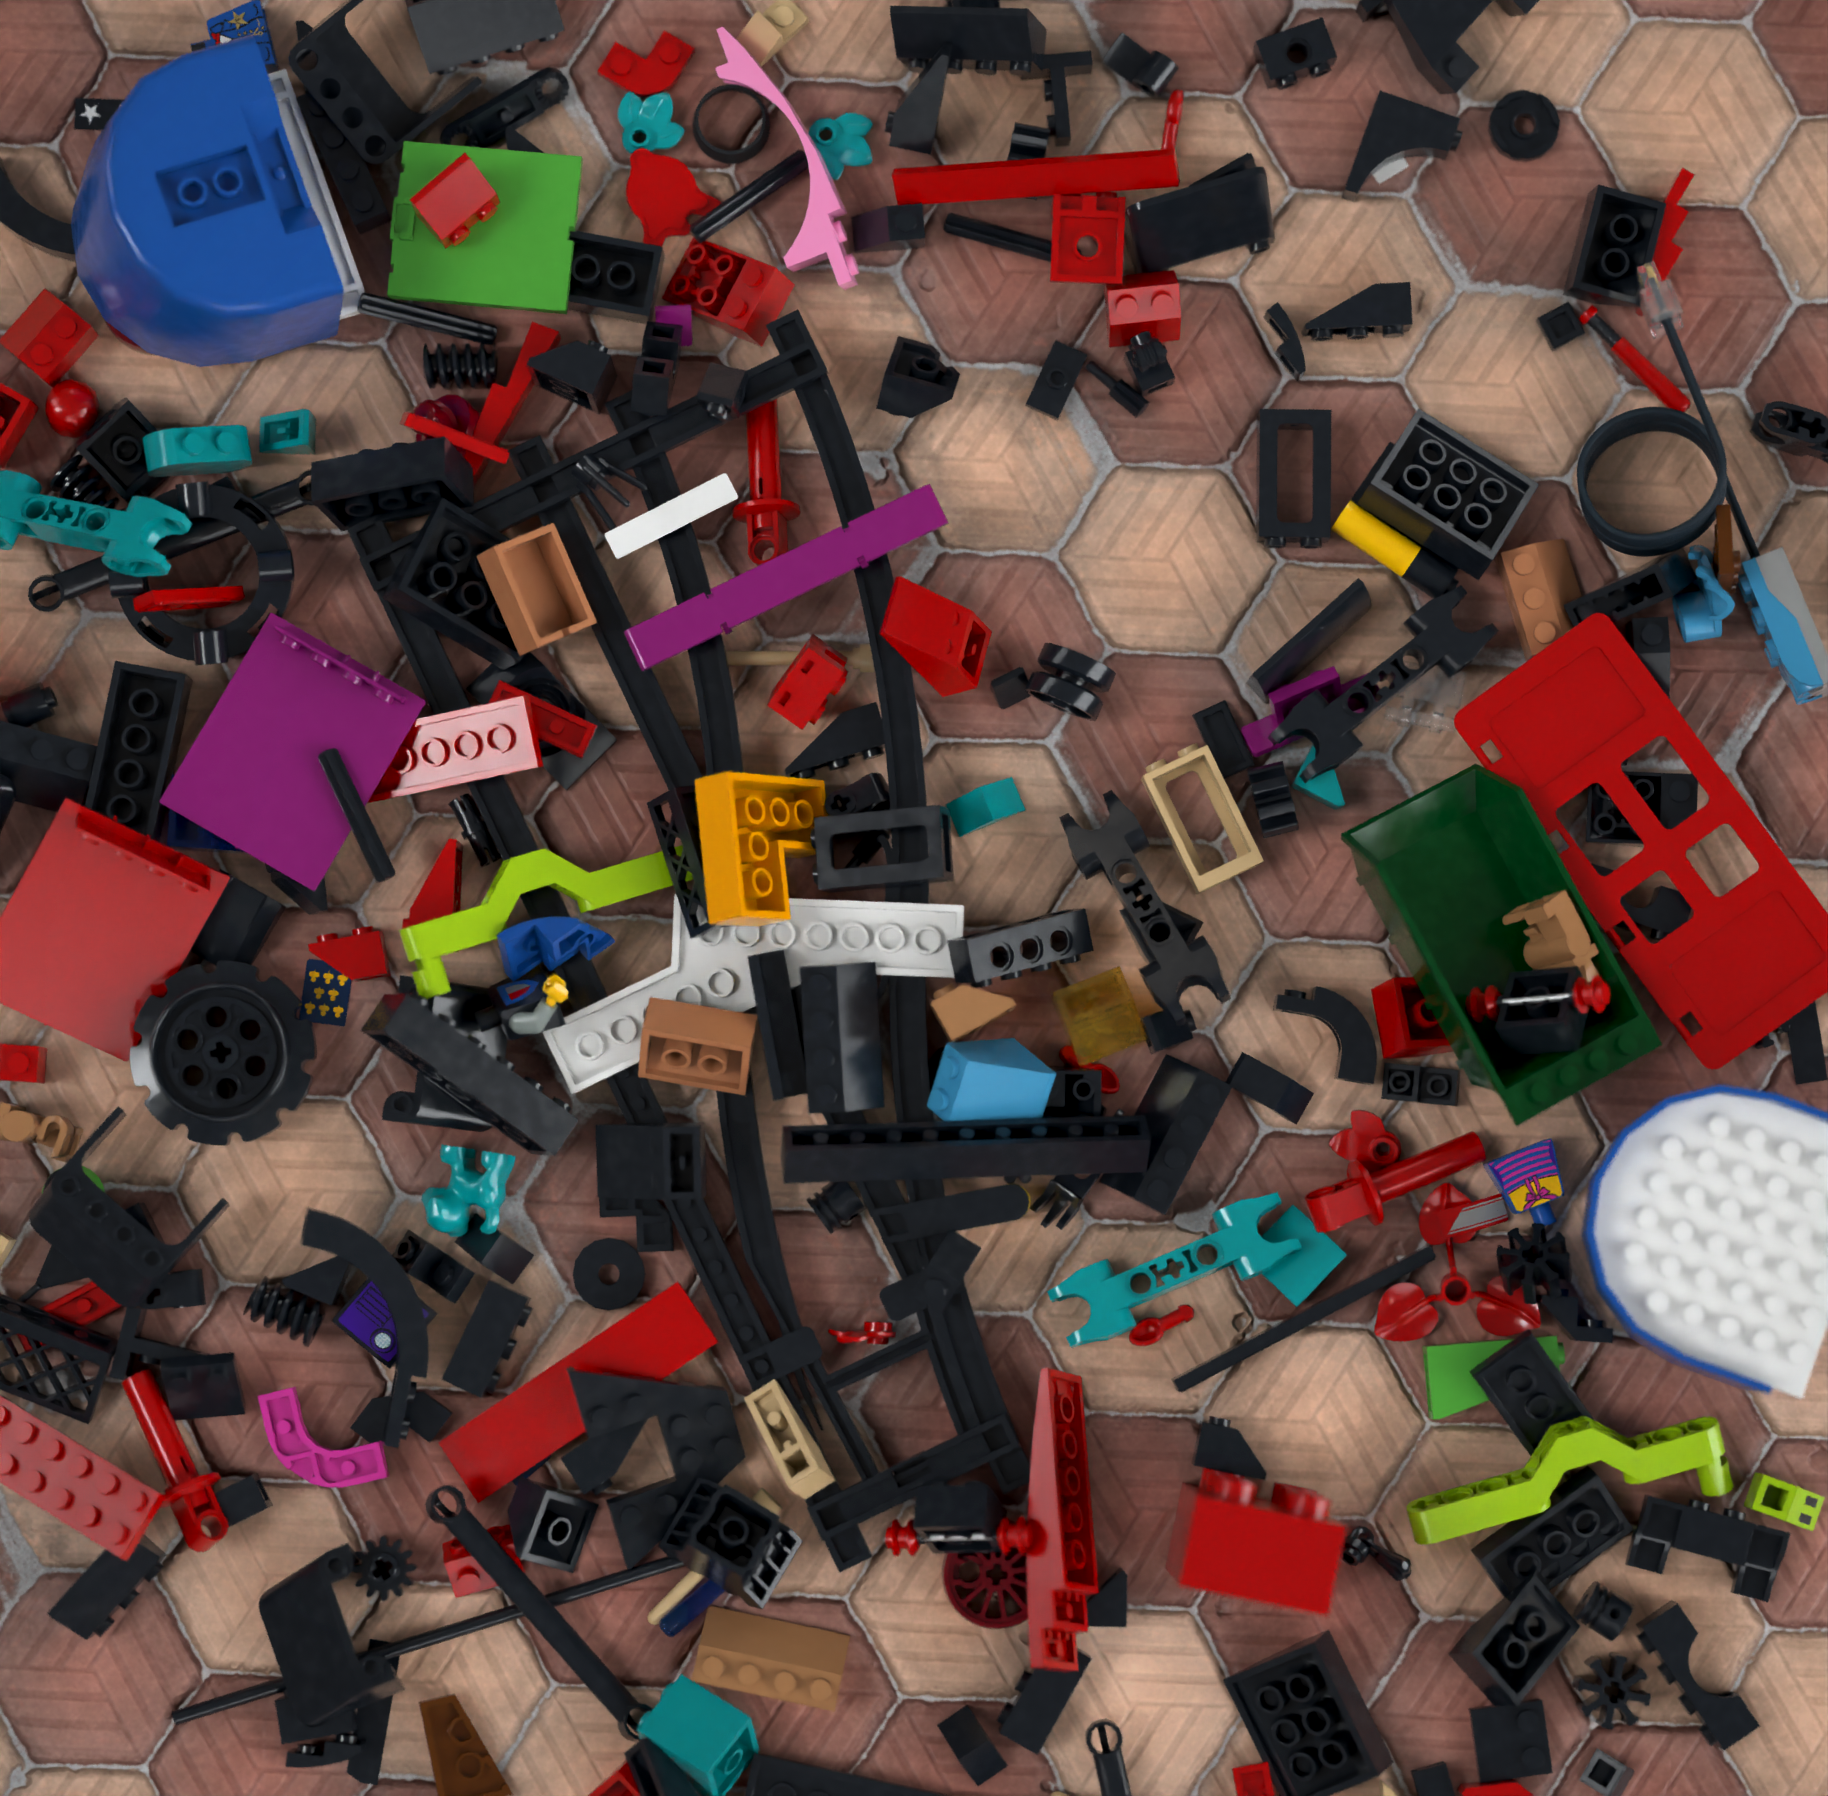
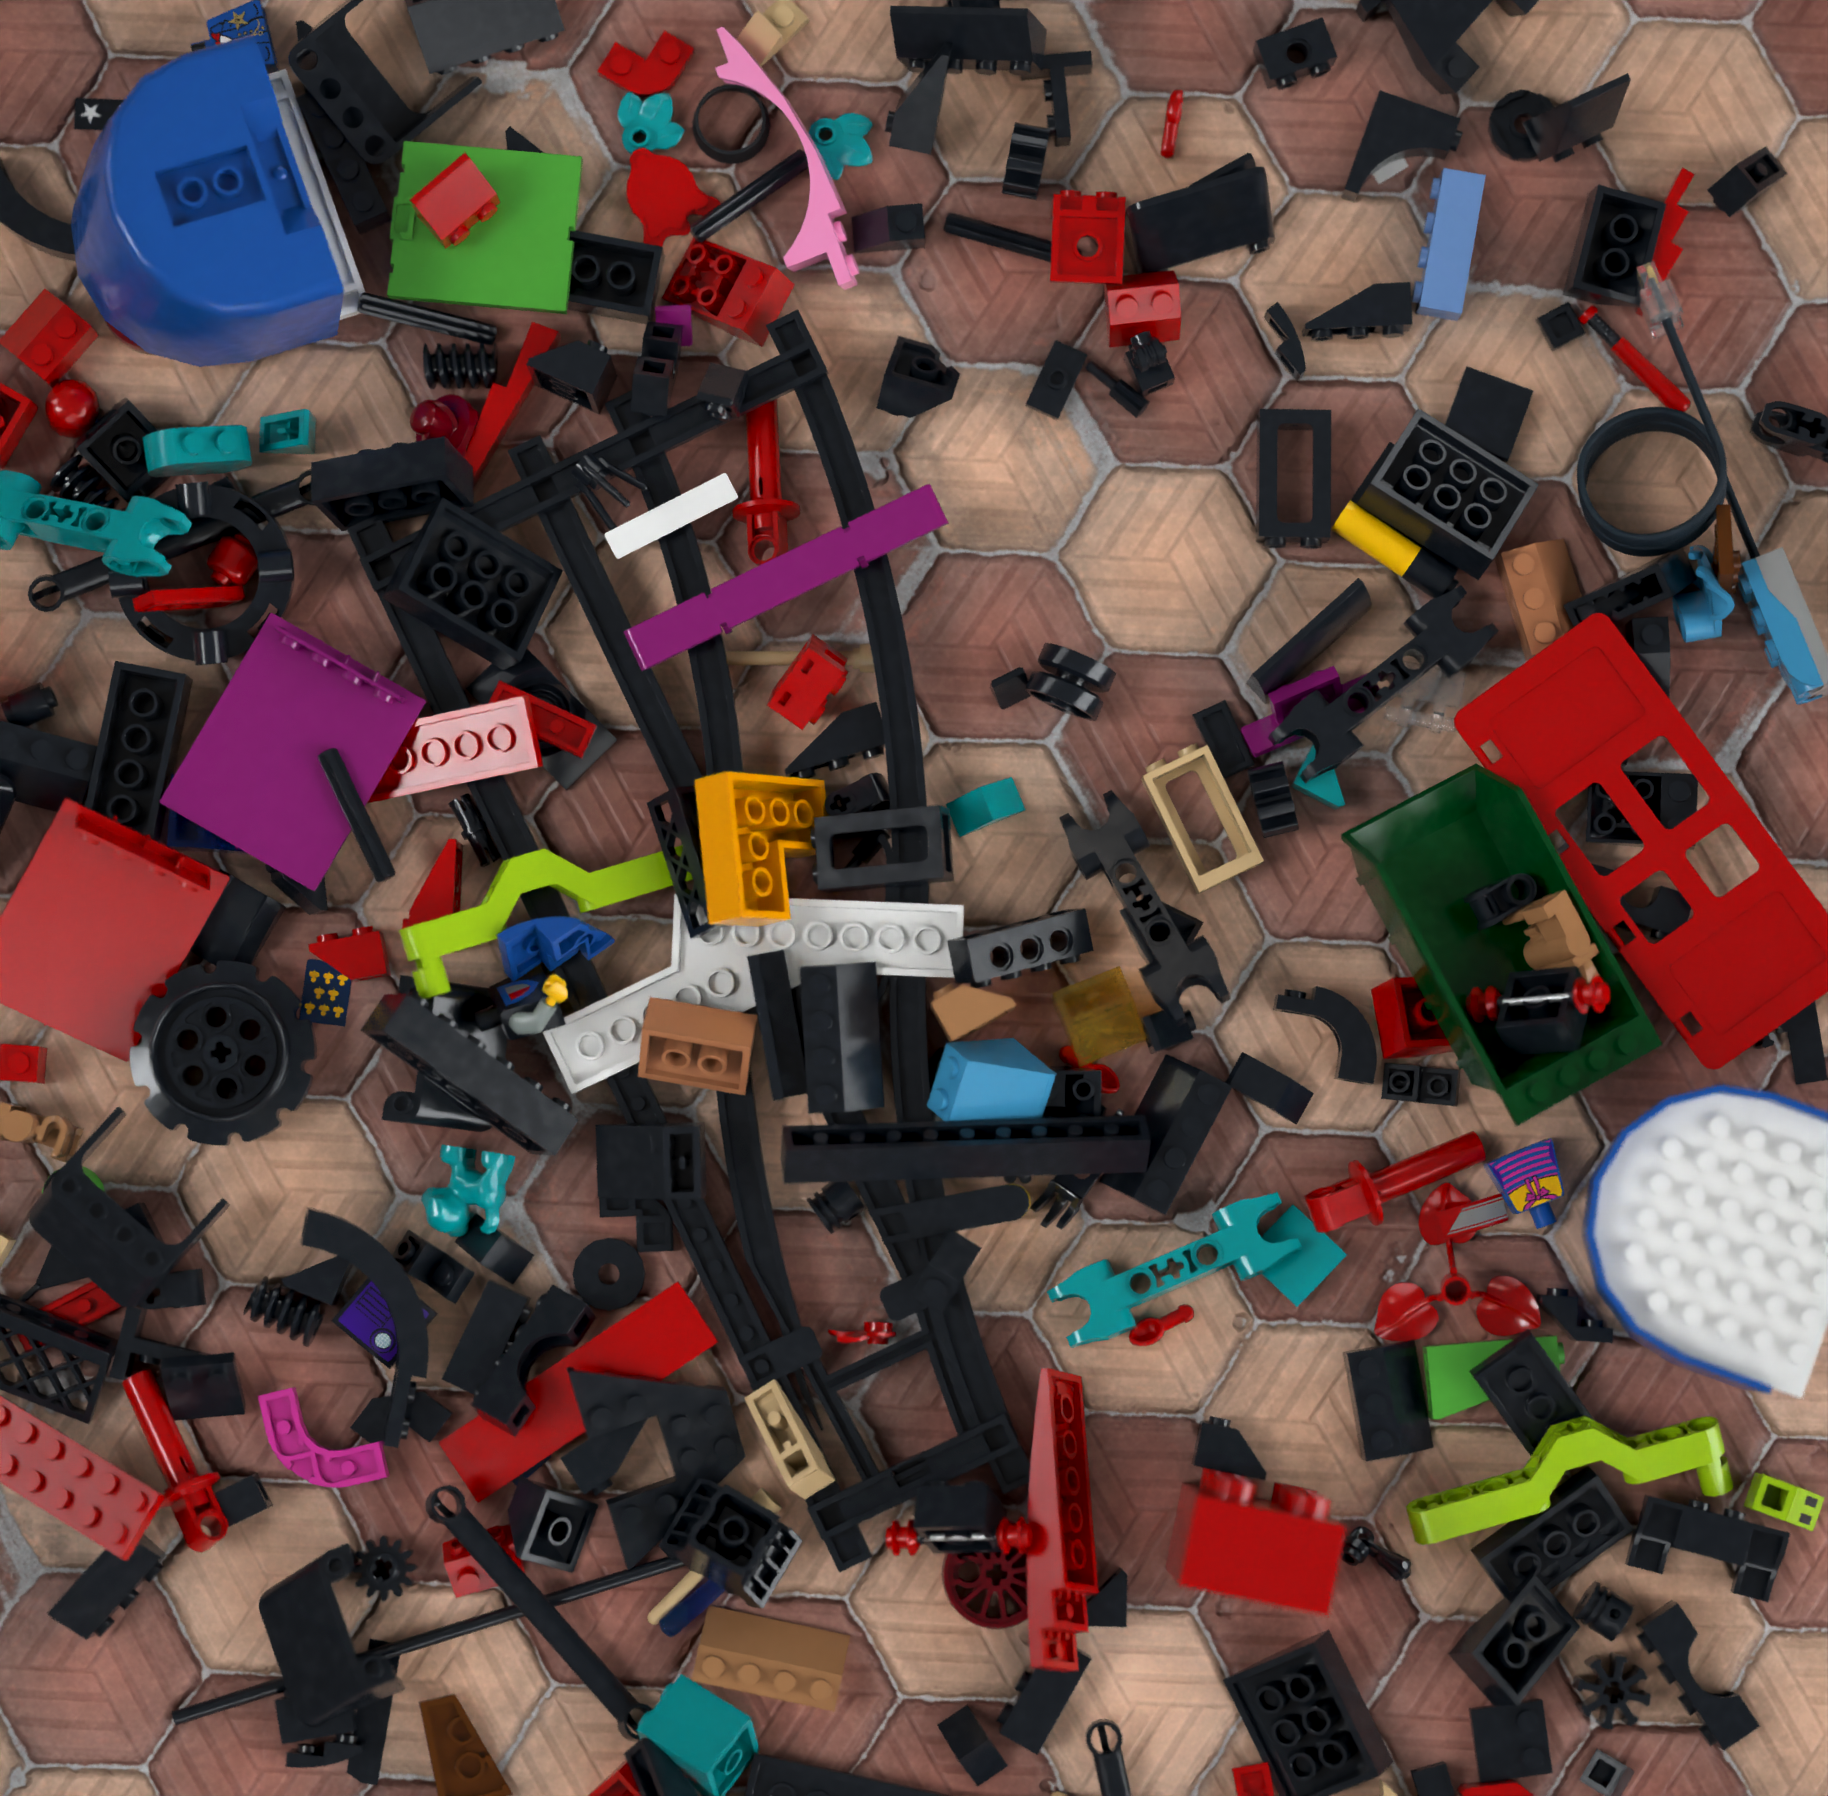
red tile [400,411,510,464] -> none
black plate [440,67,570,148] -> none
nougat piece [476,523,597,656] -> none
red slope [880,576,992,697] -> none
red tile [892,149,1180,205] -> none
black panel [1103,33,1179,99] -> none
black tile [1171,1245,1436,1393] -> none
red plate [1329,1110,1401,1178] -> none
black gear [1496,1223,1573,1304] -> none
none -> red head [207,533,258,587]
none -> black arch [471,1285,596,1437]
none -> black slope [1343,1340,1433,1462]
none -> medium blue brick [1411,168,1486,321]
none -> black slope [1445,366,1533,462]
none -> black piece [1462,873,1537,931]
none -> black slope [1523,73,1631,162]
none -> black slope [1707,146,1788,218]

